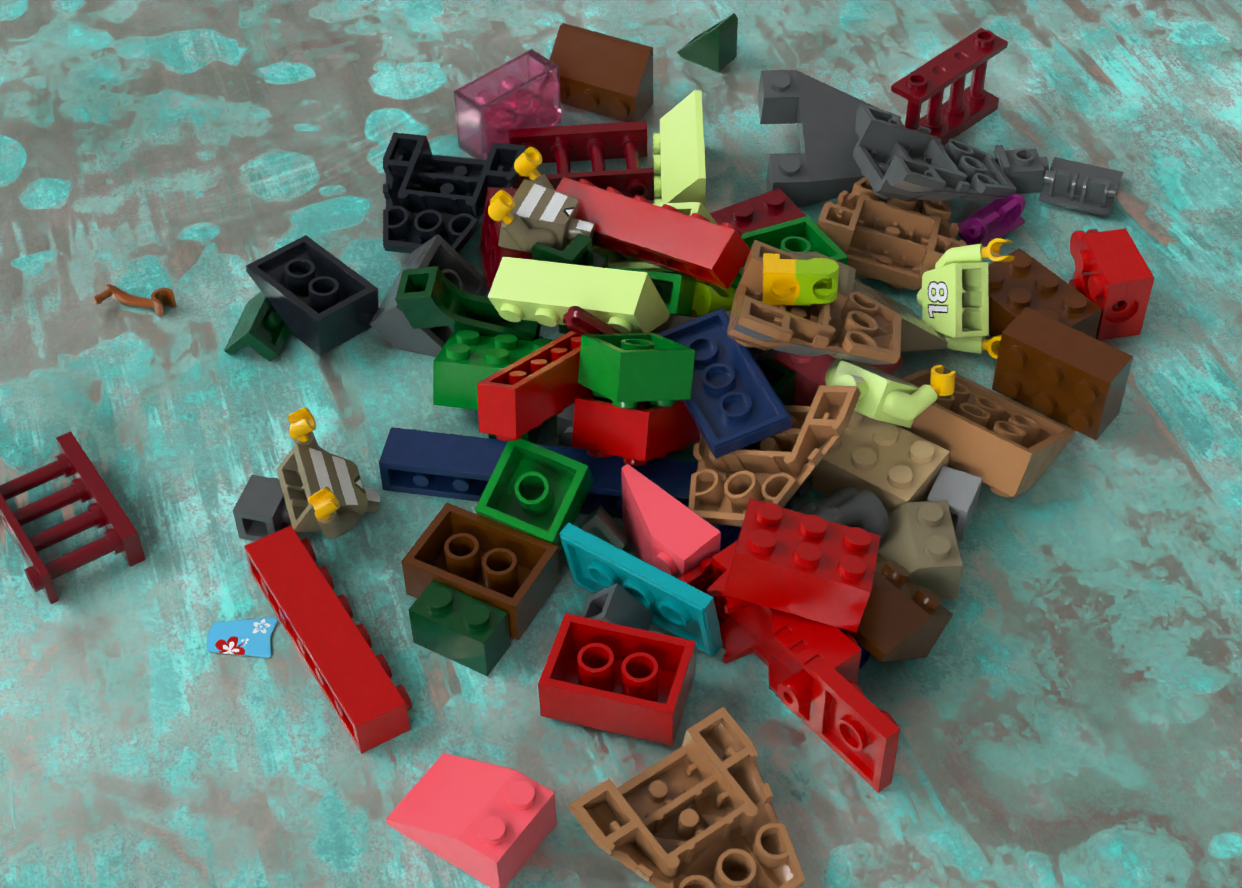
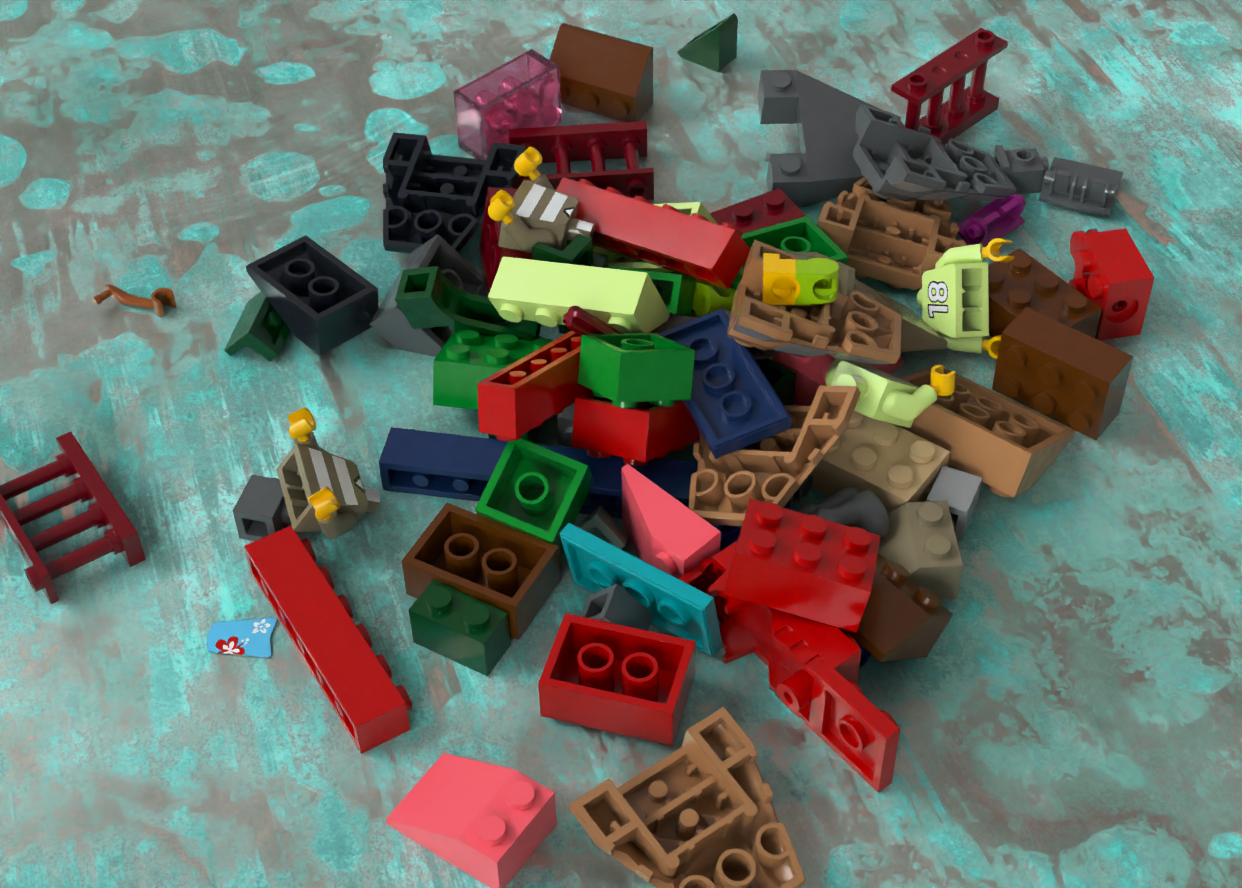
yellowish green slope [653,90,706,207] -> none

